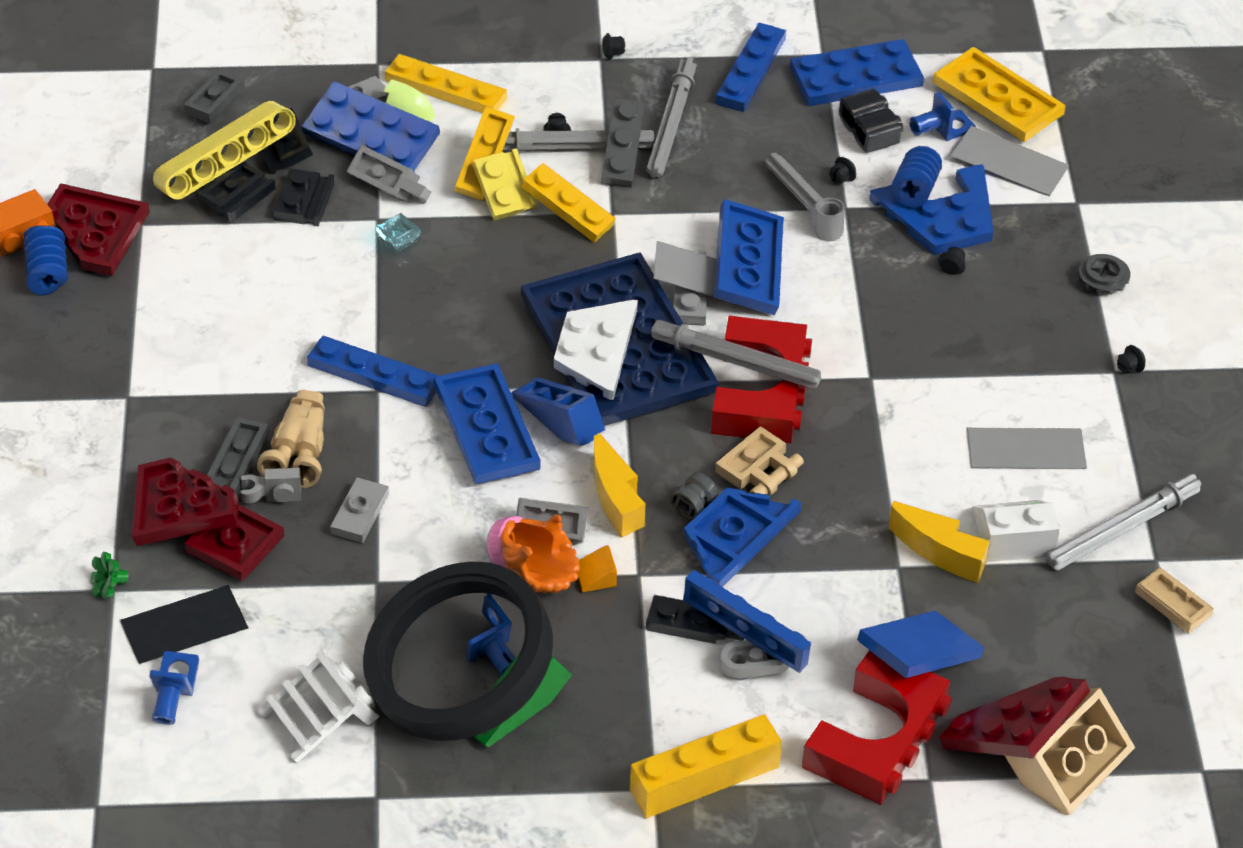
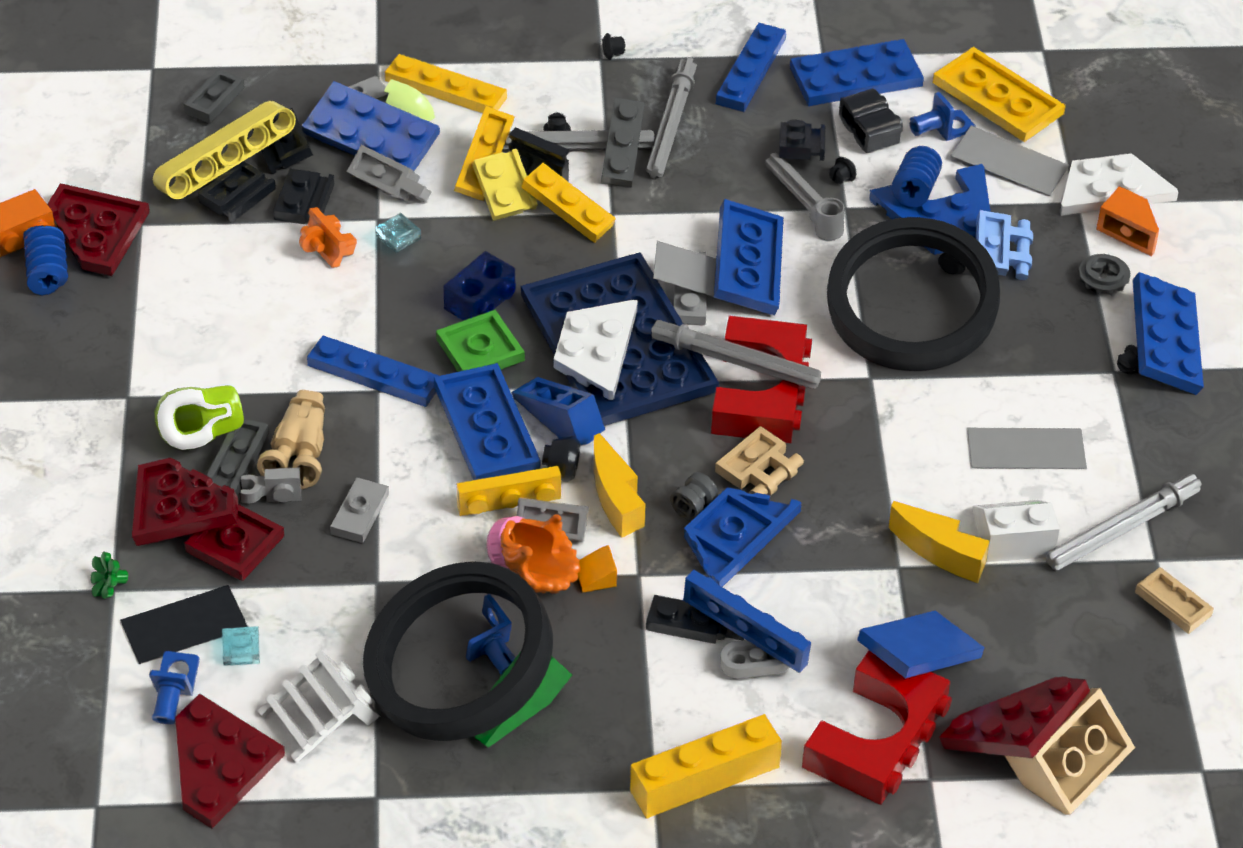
none -> piece [154,385,244,450]
none -> dark red plate [175,693,285,829]
none -> clear light blue plate [222,626,260,666]
none -> orange hips [299,207,357,268]
none -> bright green plate [436,310,525,372]
none -> clear blue brick [443,251,516,321]
none -> yellow plate [456,466,561,516]
none -> black plate [509,127,569,182]
none -> black cone [542,436,581,482]
none -> black plate [779,120,825,161]
none -> black tyre [827,217,1000,371]
none -> light blue plate [976,210,1033,280]
none -> white wing [1060,153,1178,216]
none -> orange slope [1096,186,1159,256]
none -> blue plate [1132,272,1204,395]

